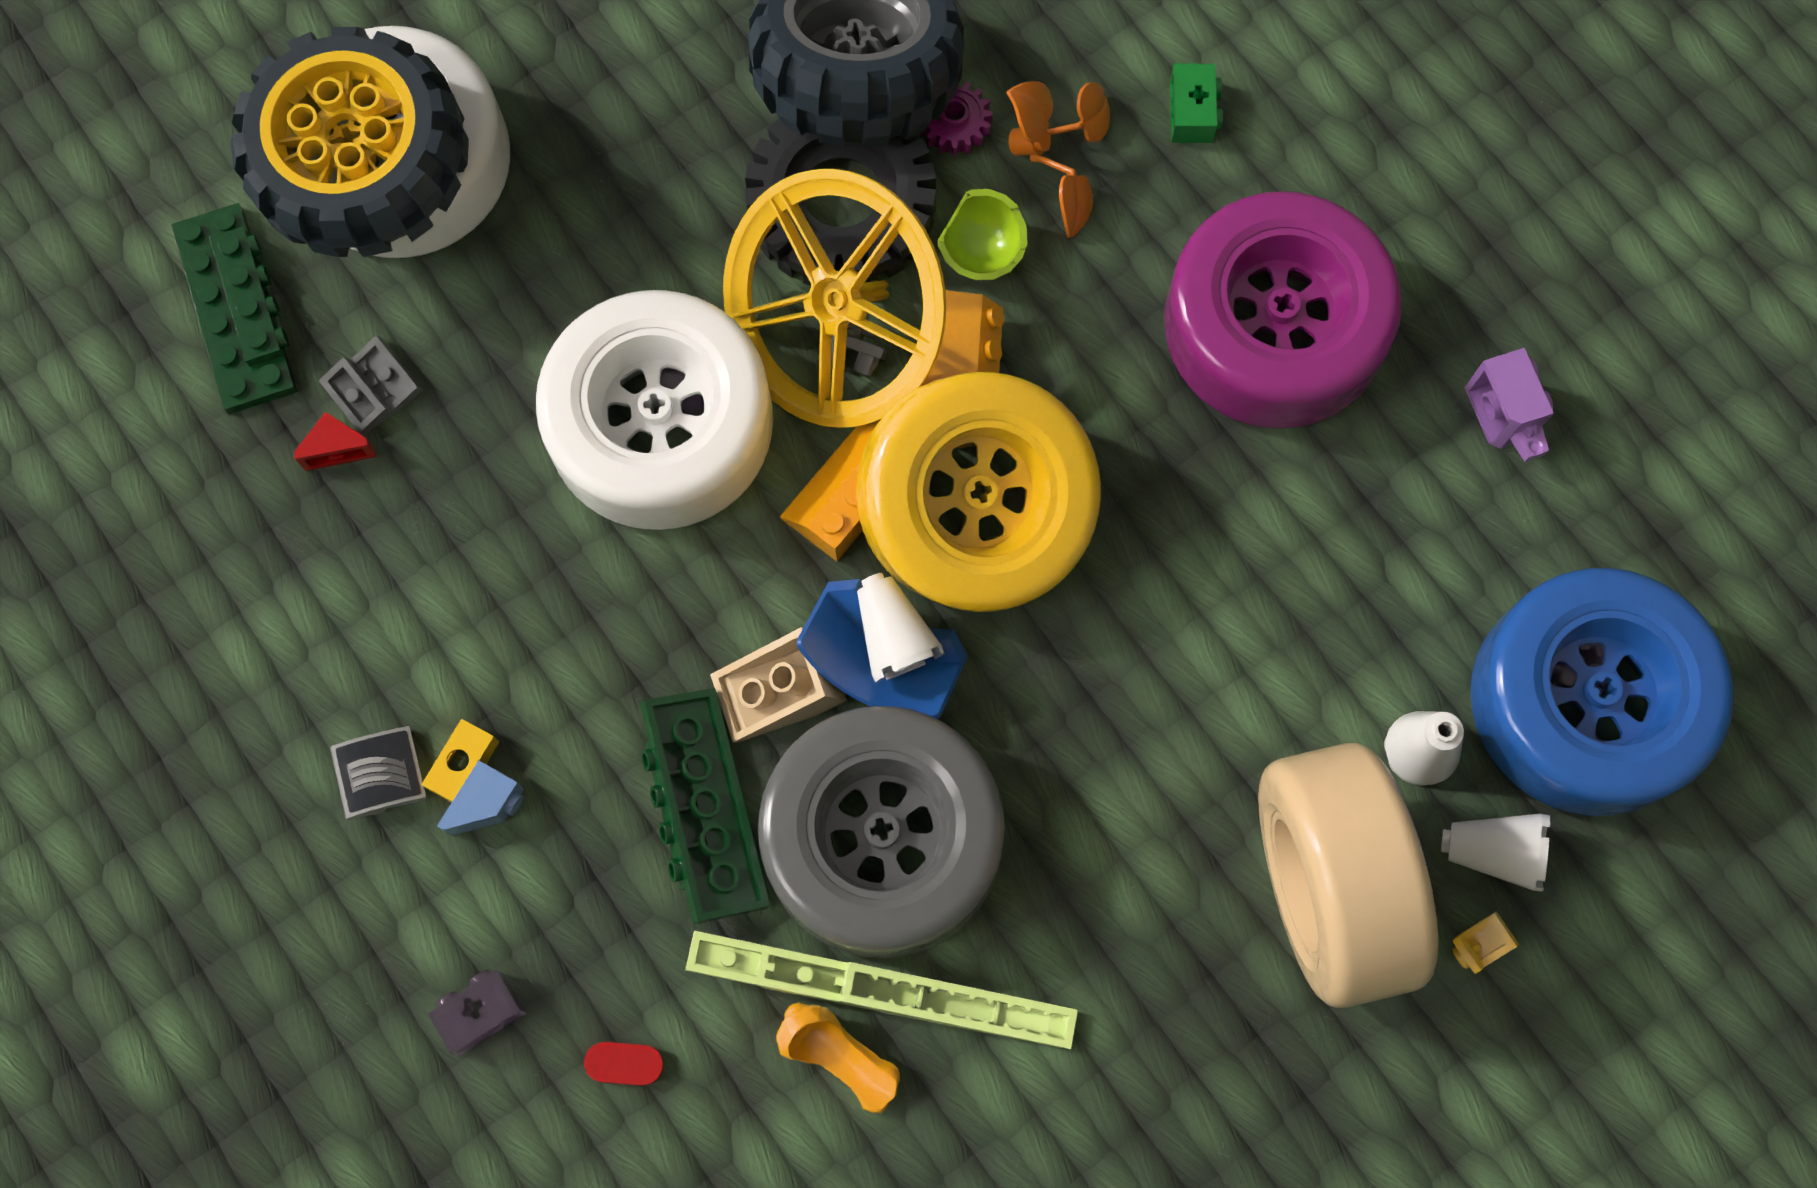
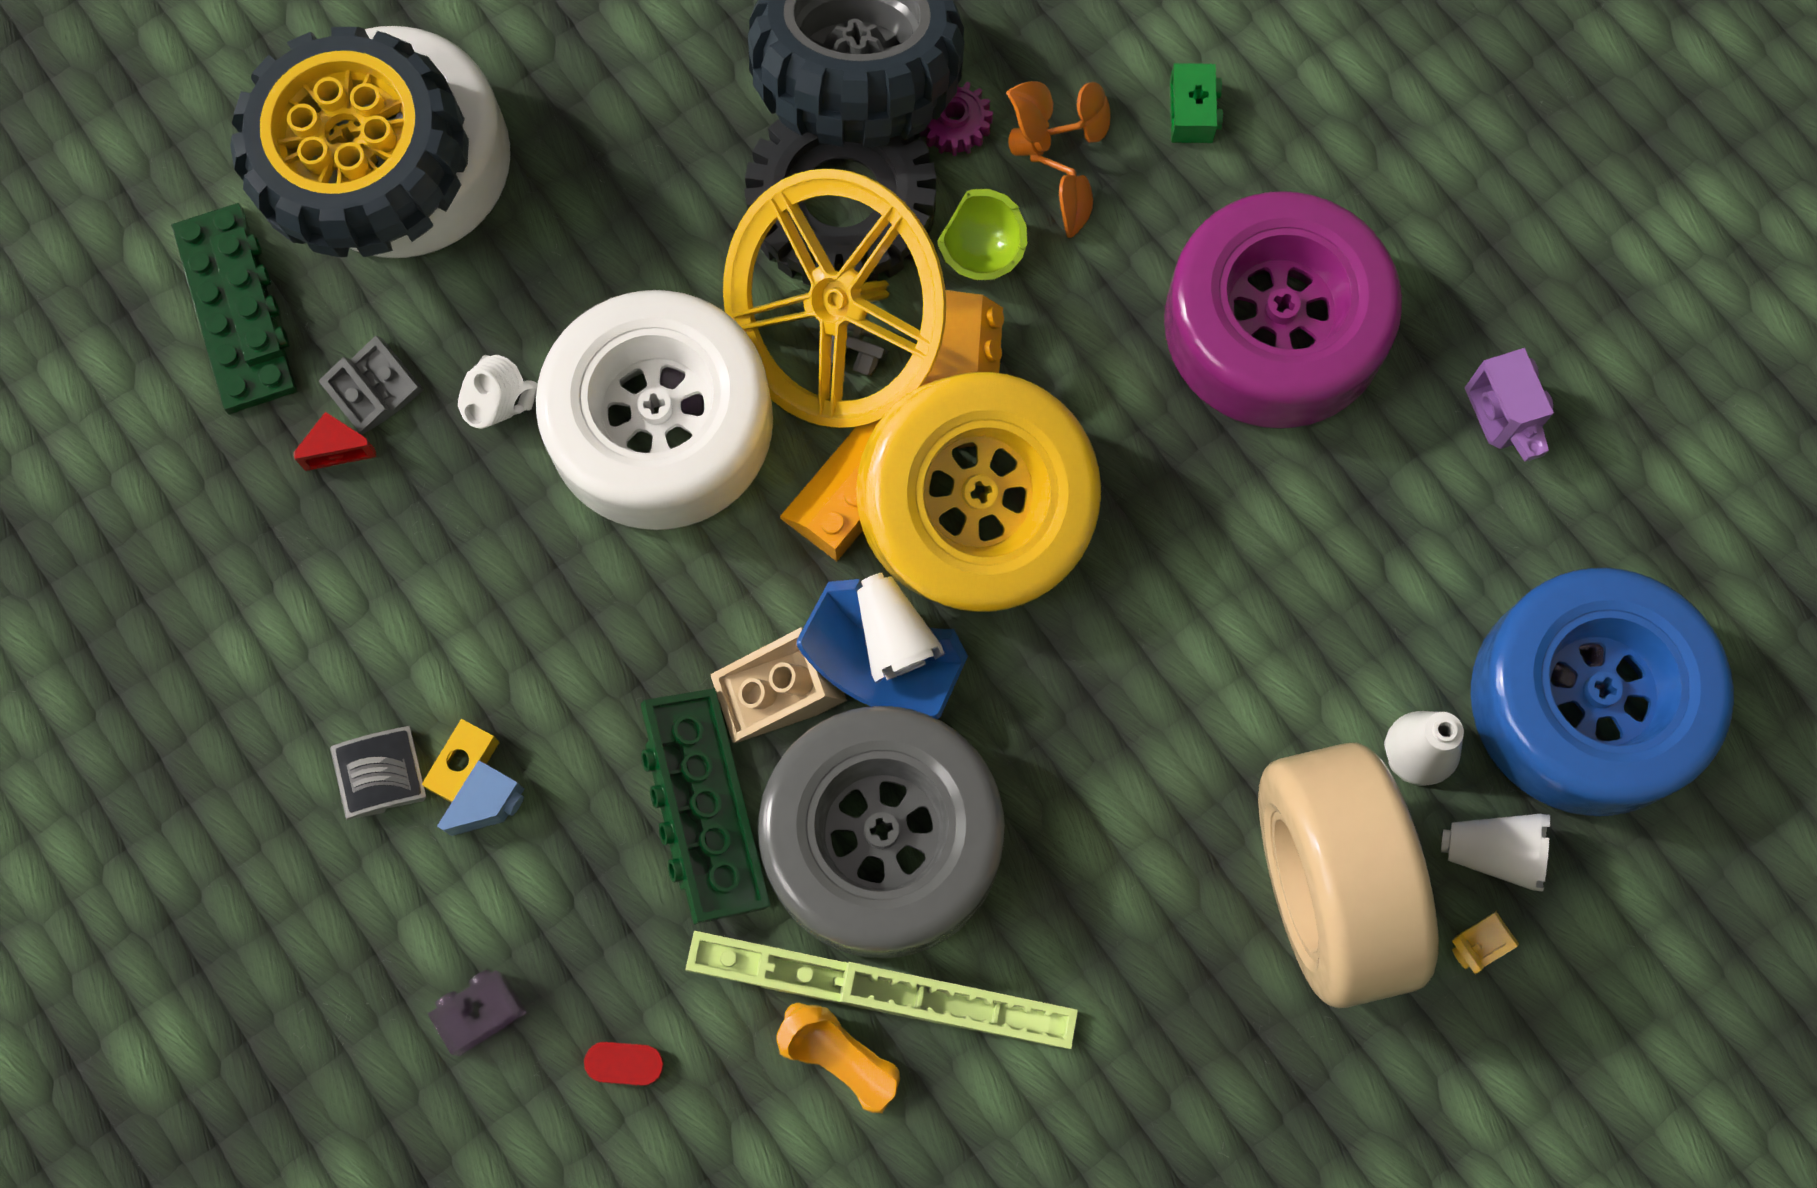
none -> white piece [458,355,538,429]

